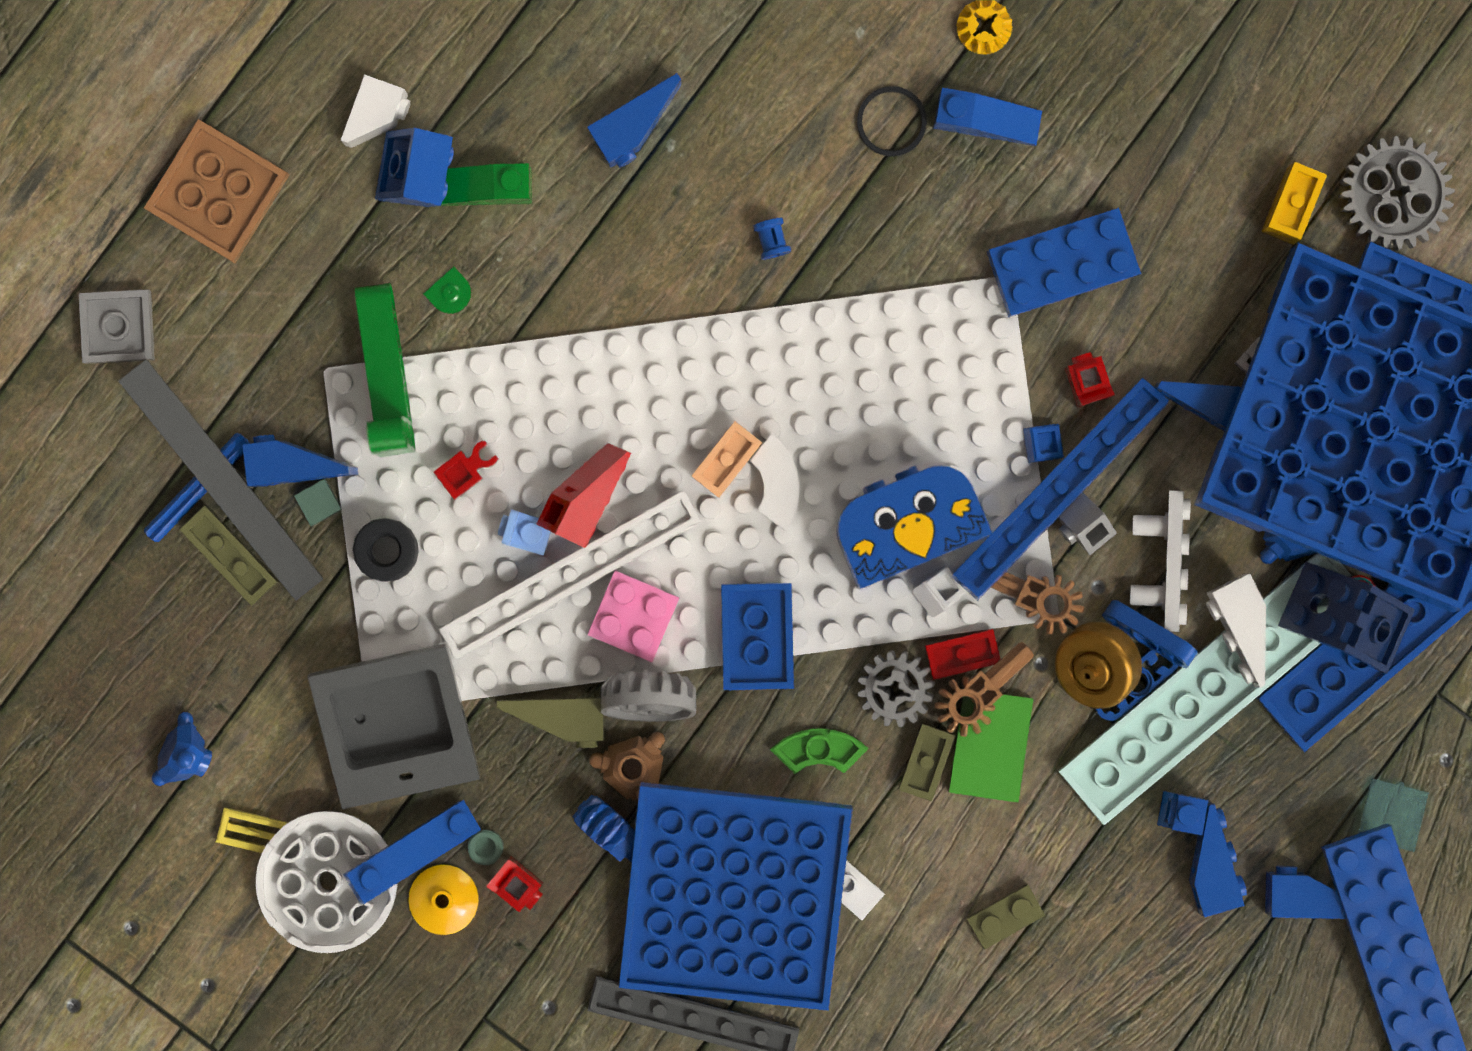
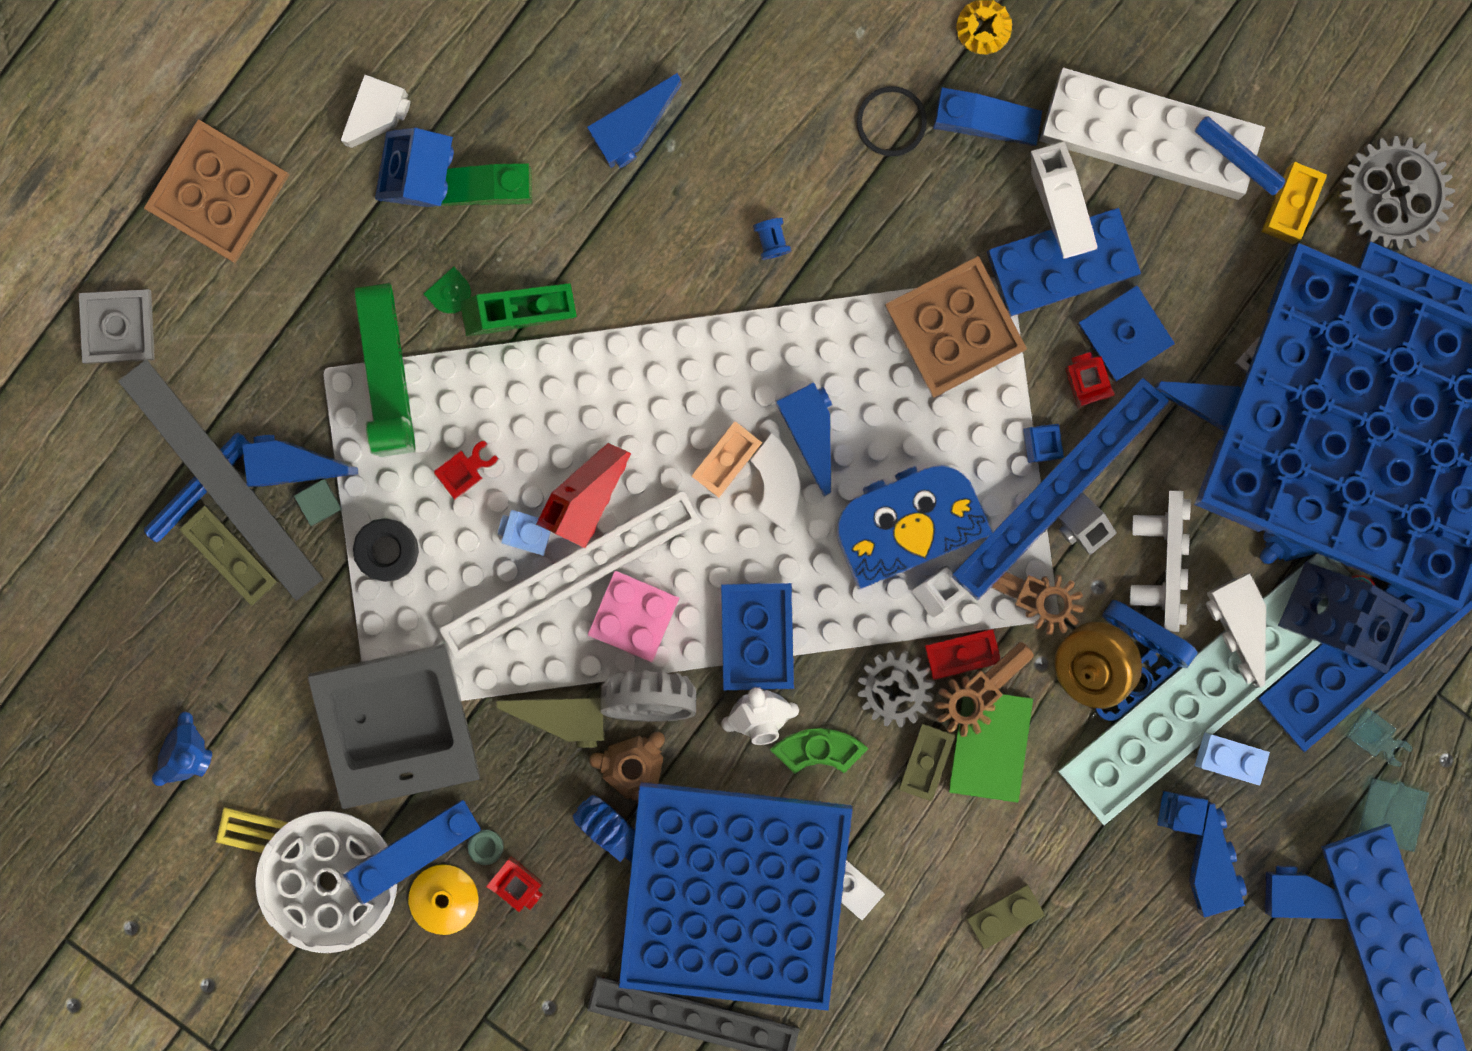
none -> green slope [460,283,577,336]
none -> white rock [721,687,799,745]
none -> blue slope [776,382,832,497]
none -> medium nougat plate [885,256,1027,398]
none -> white slope [1031,141,1097,259]
none -> white brick [1039,68,1265,200]
none -> blue plate [1078,285,1175,382]
none -> light blue plate [1194,732,1270,786]
none -> blue axle [1195,116,1285,195]
none -> clear light blue plate [1345,708,1413,767]

